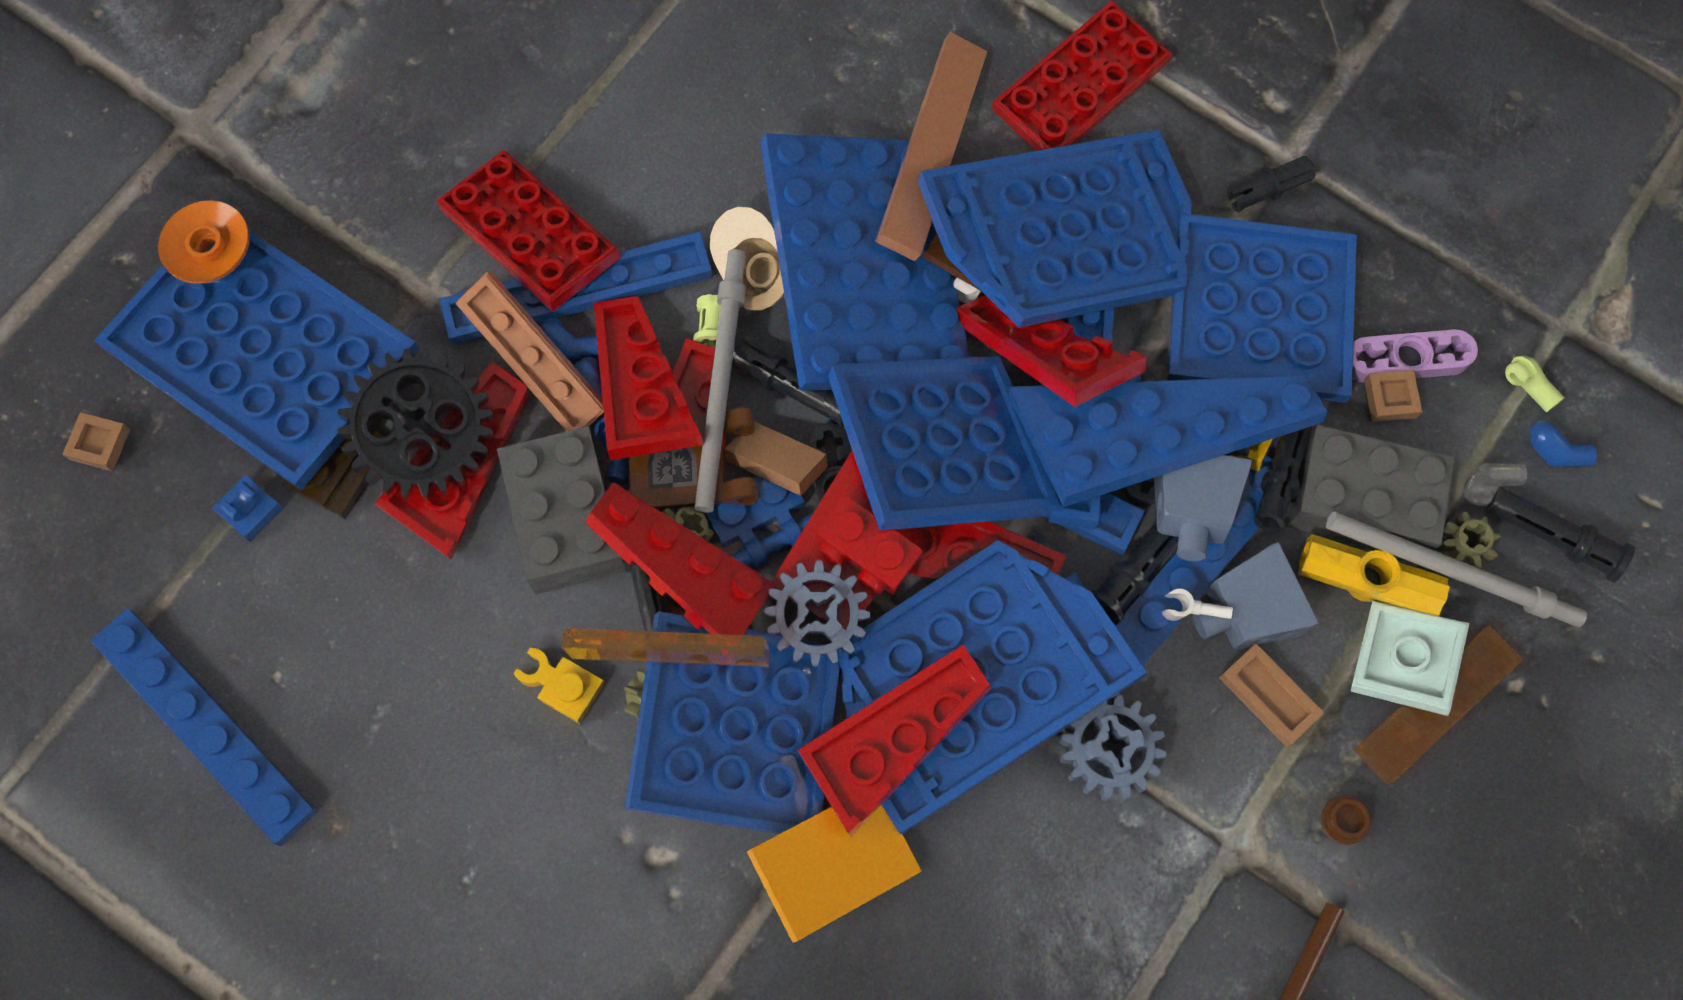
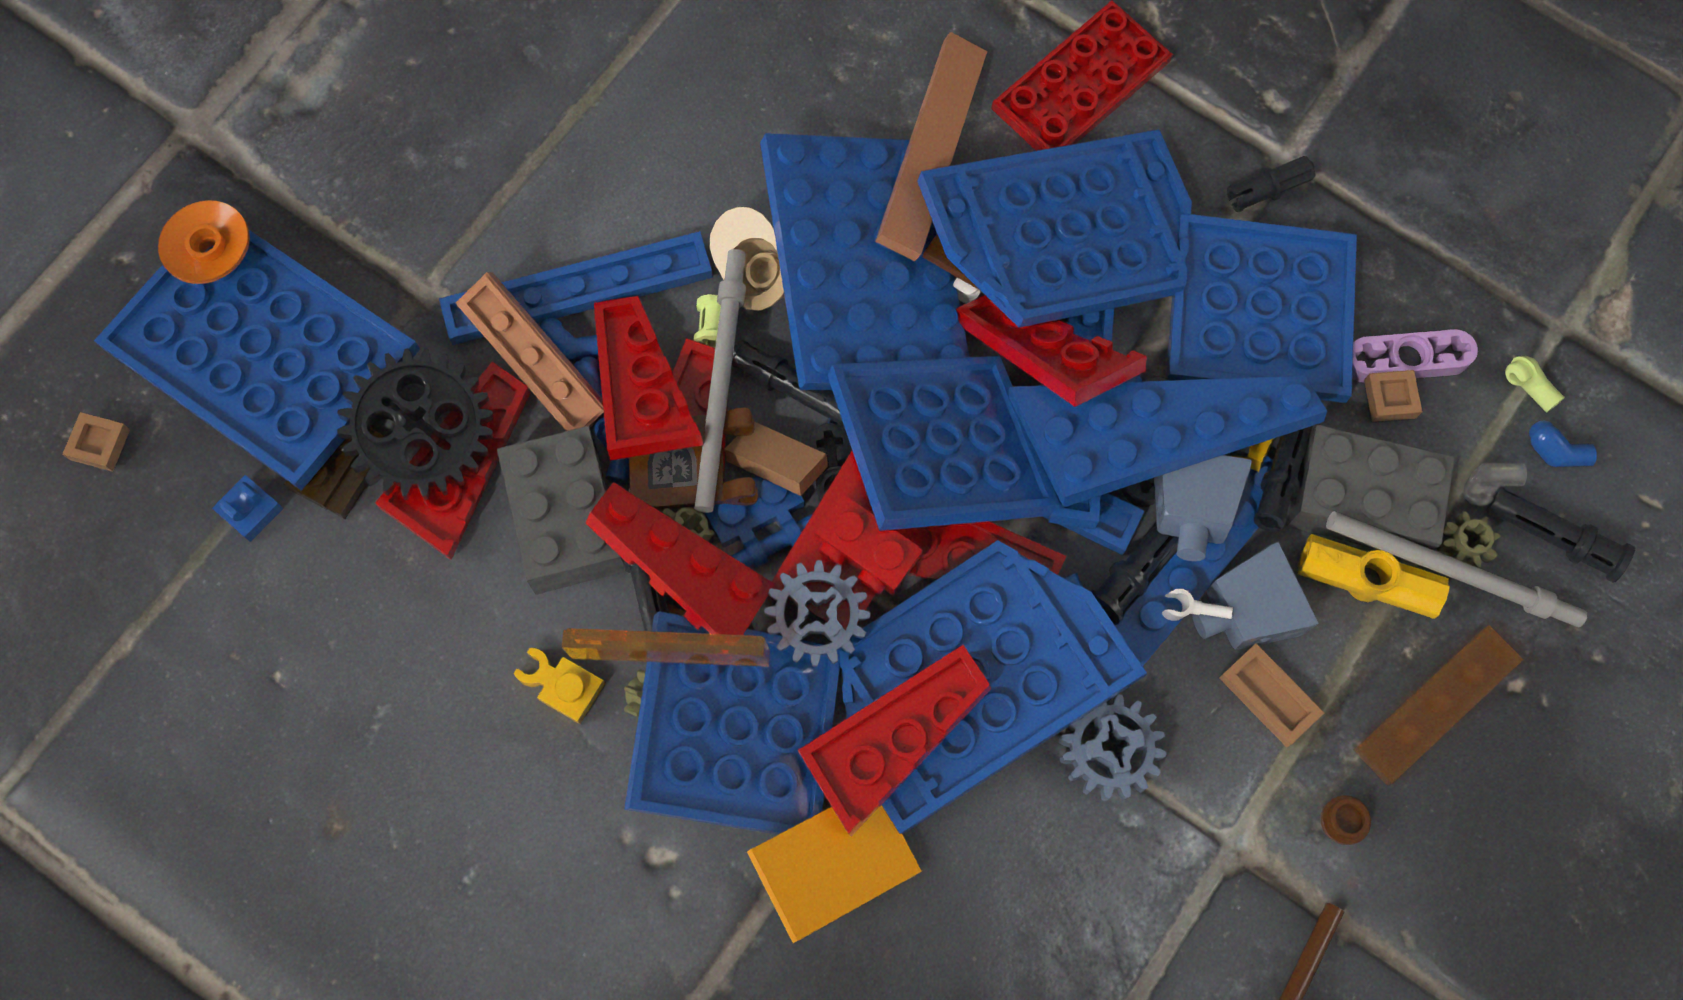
blue plate [90,608,318,846] -> none
red tile [436,150,621,312] -> none
light aqua plate [1351,601,1469,716] -> none

